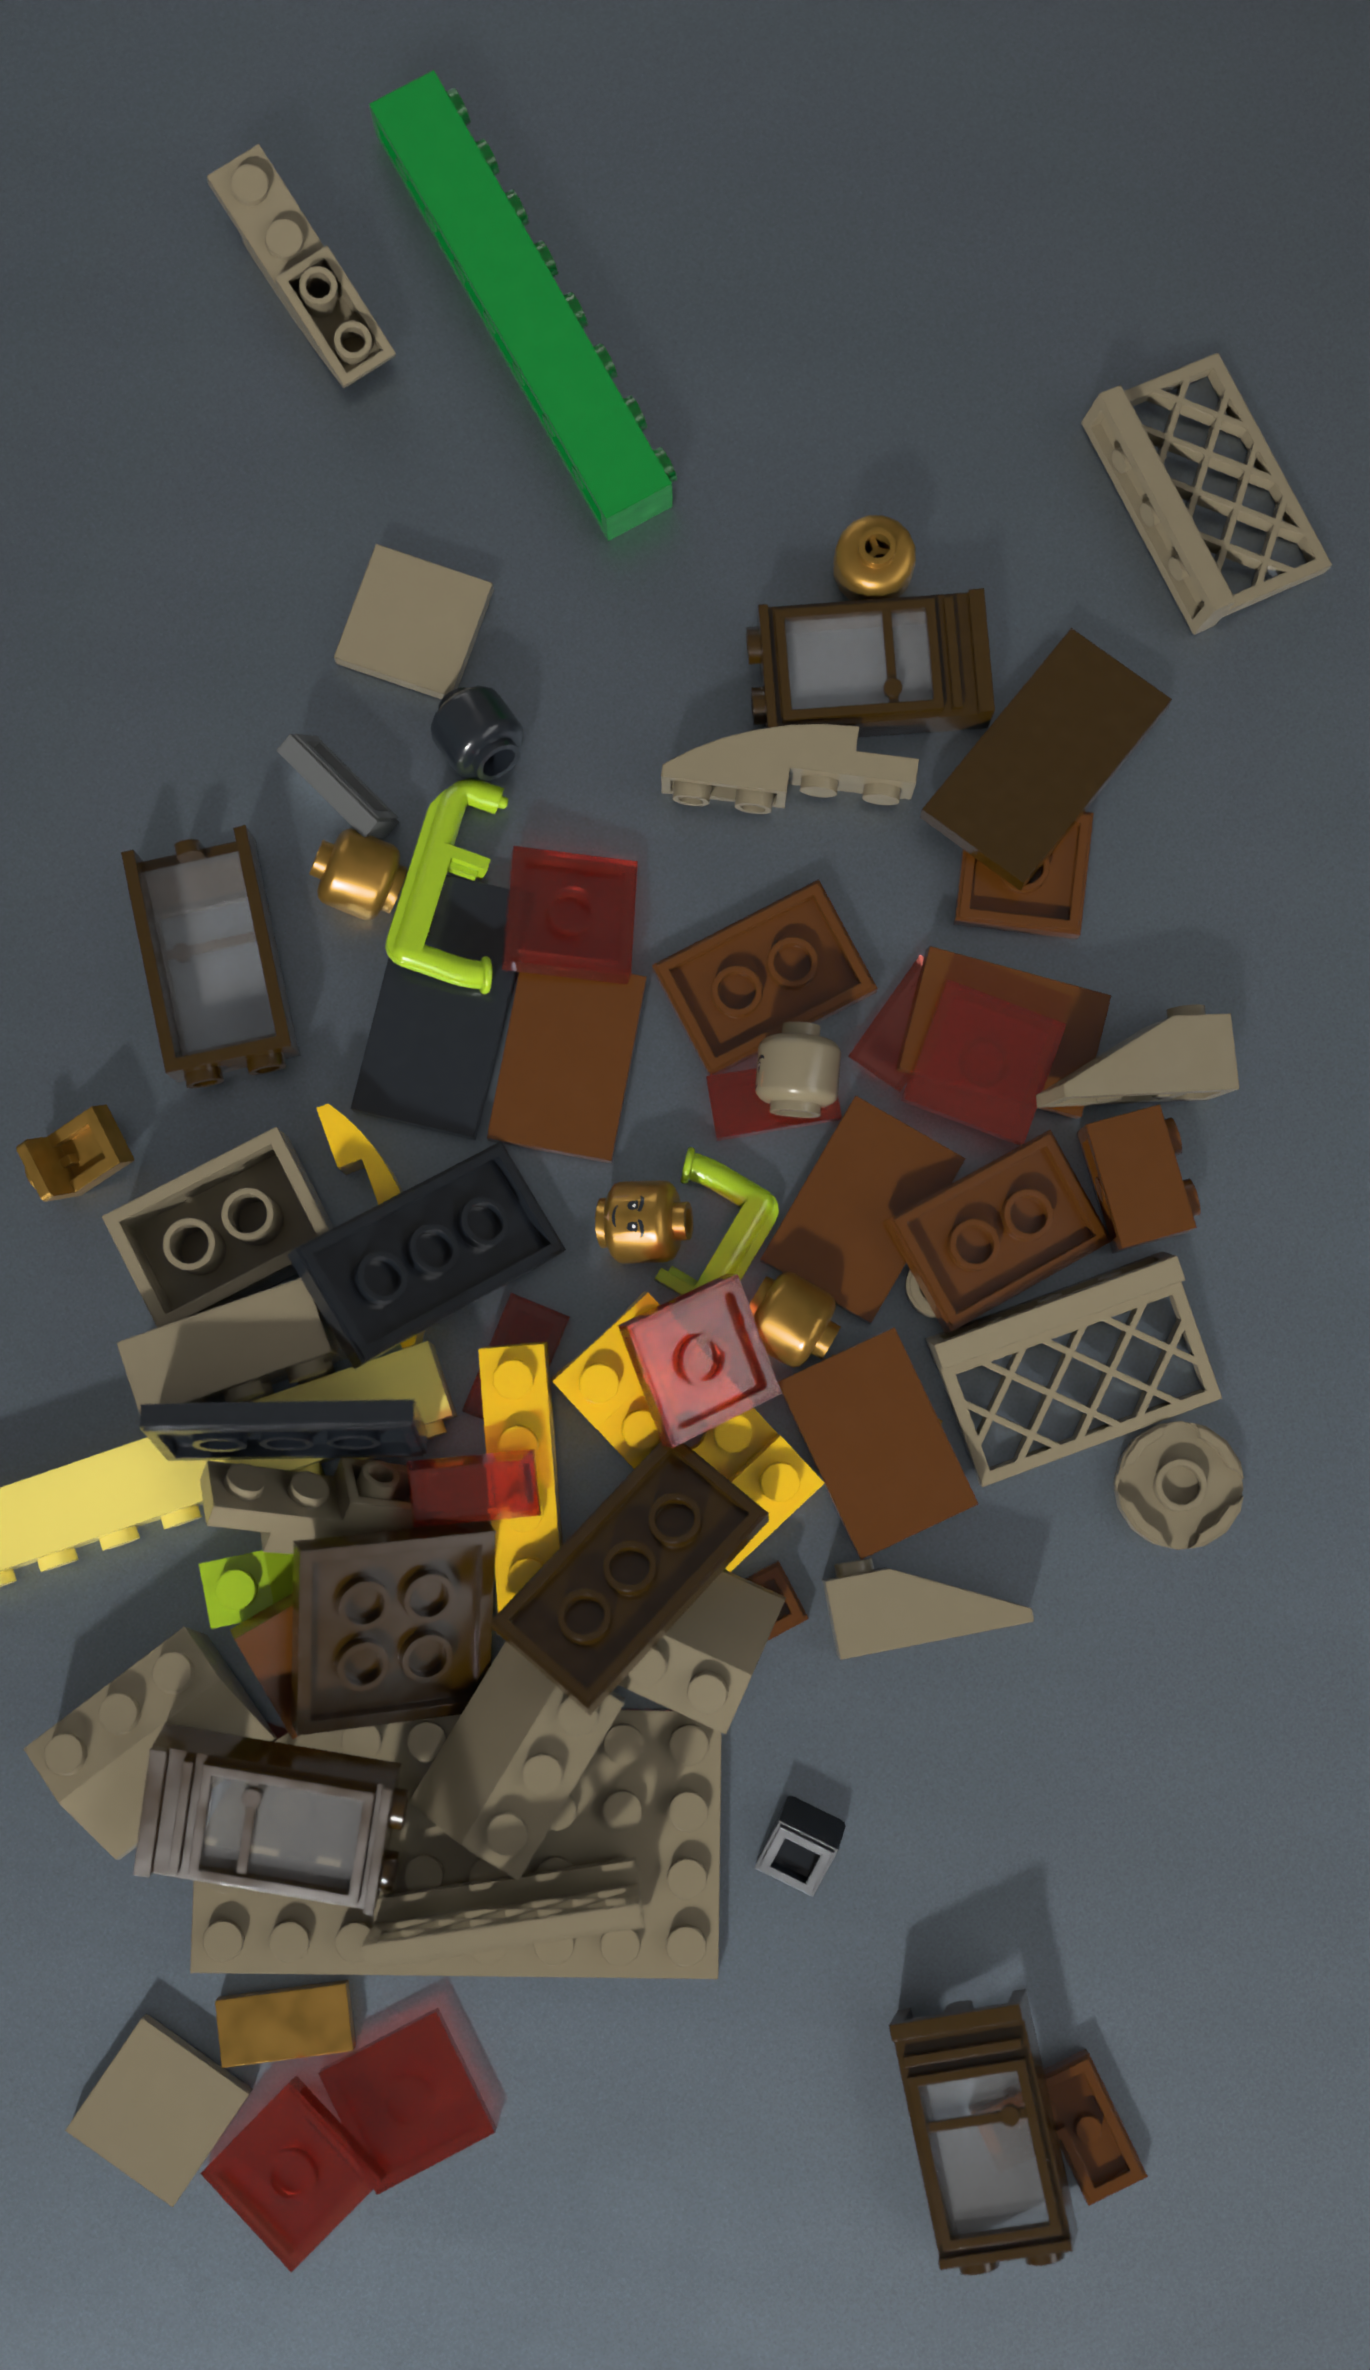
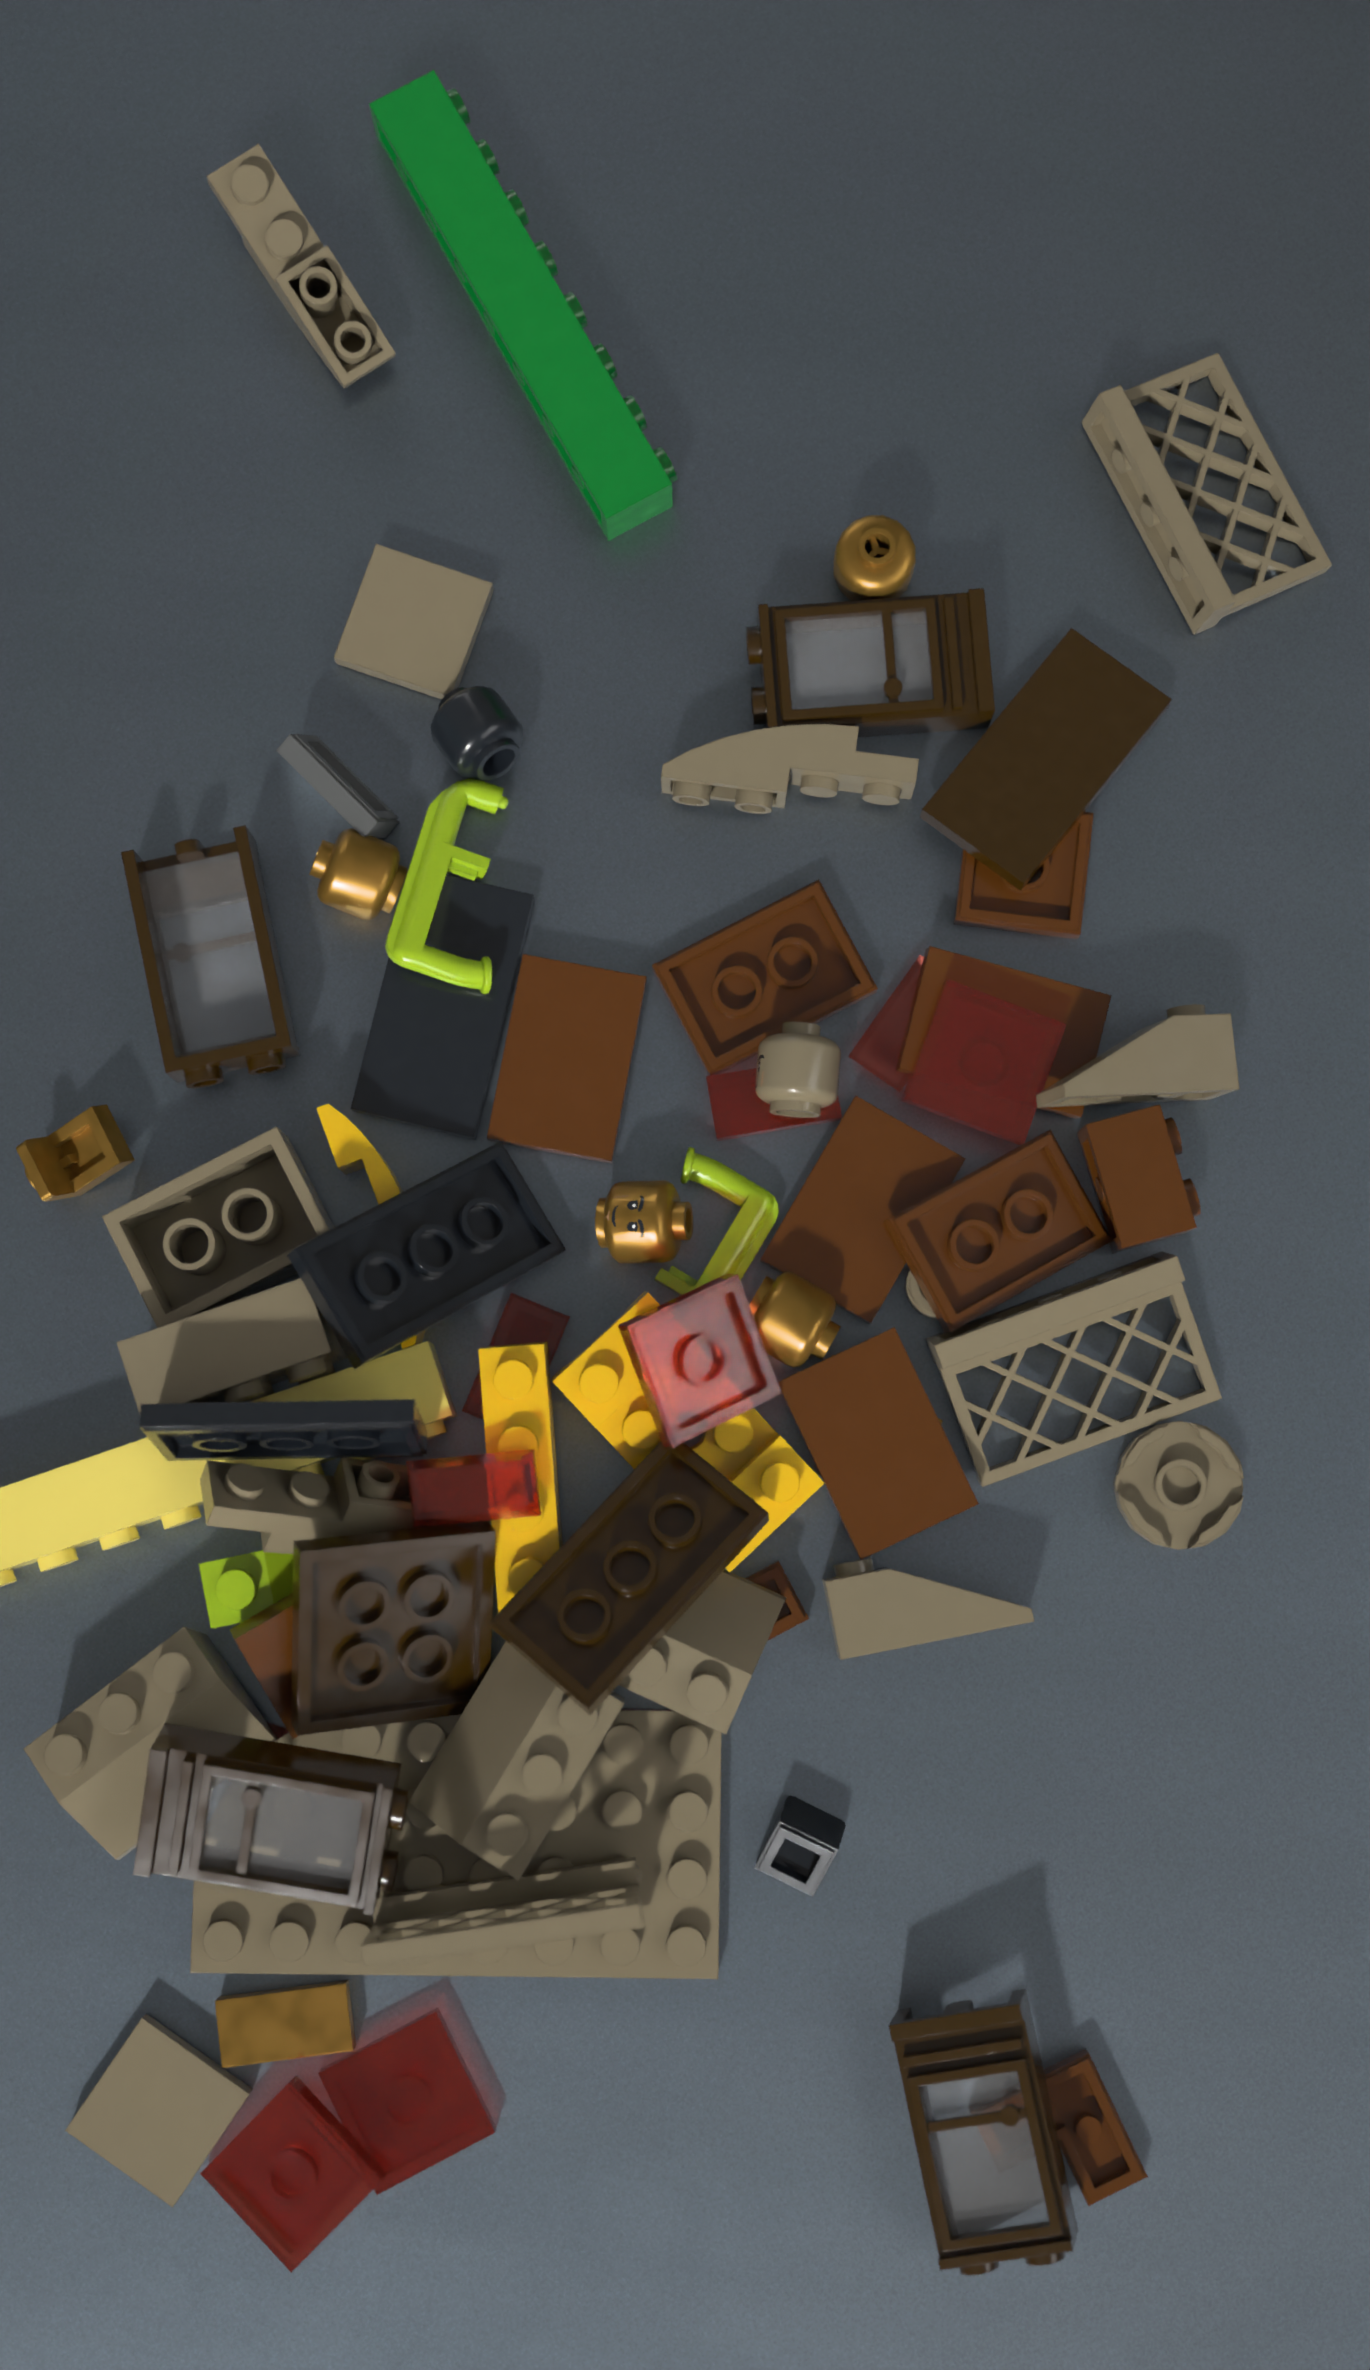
clear red tile [502,846,638,984] -> none

